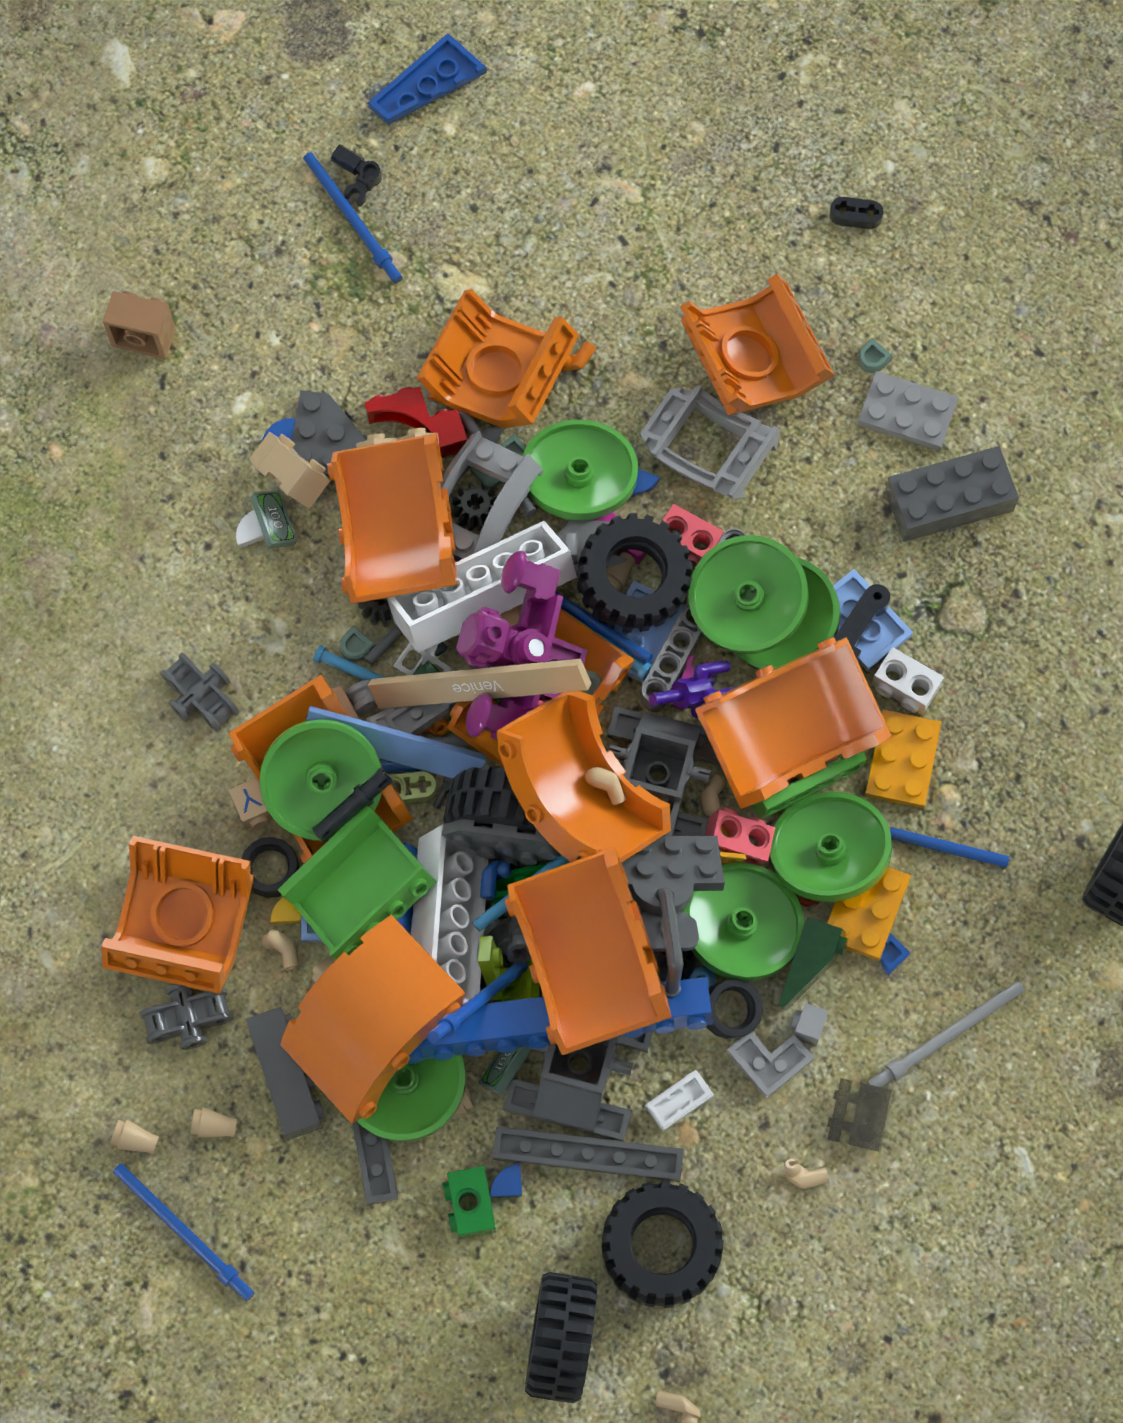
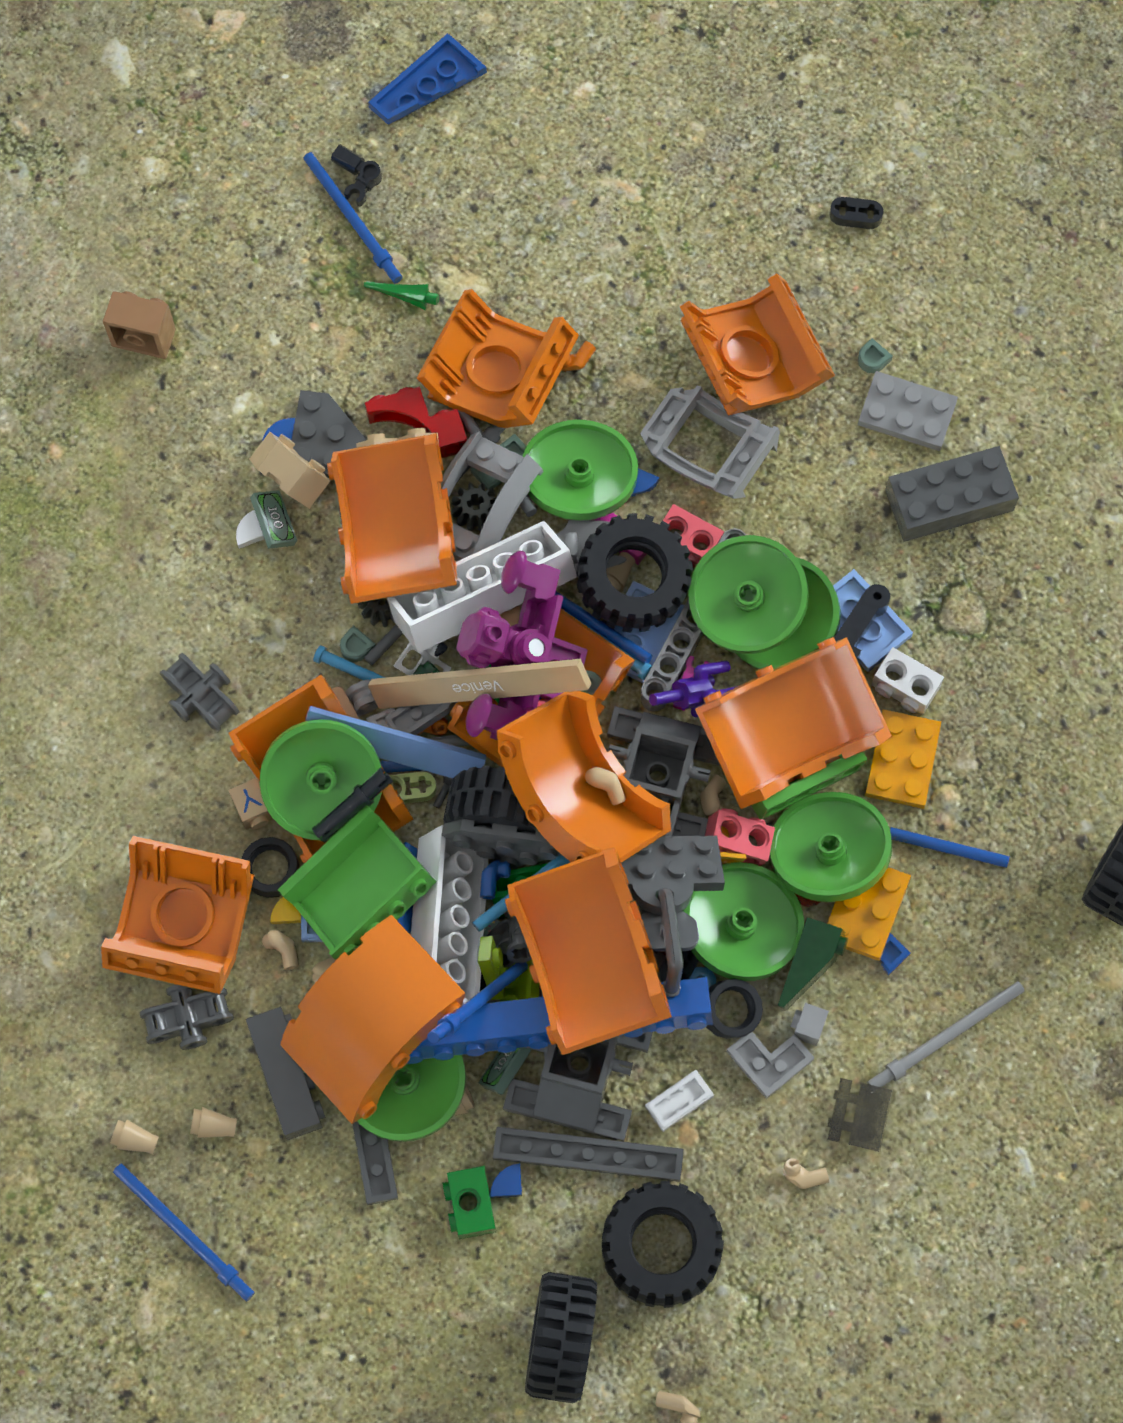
none -> green piece [364,281,439,310]

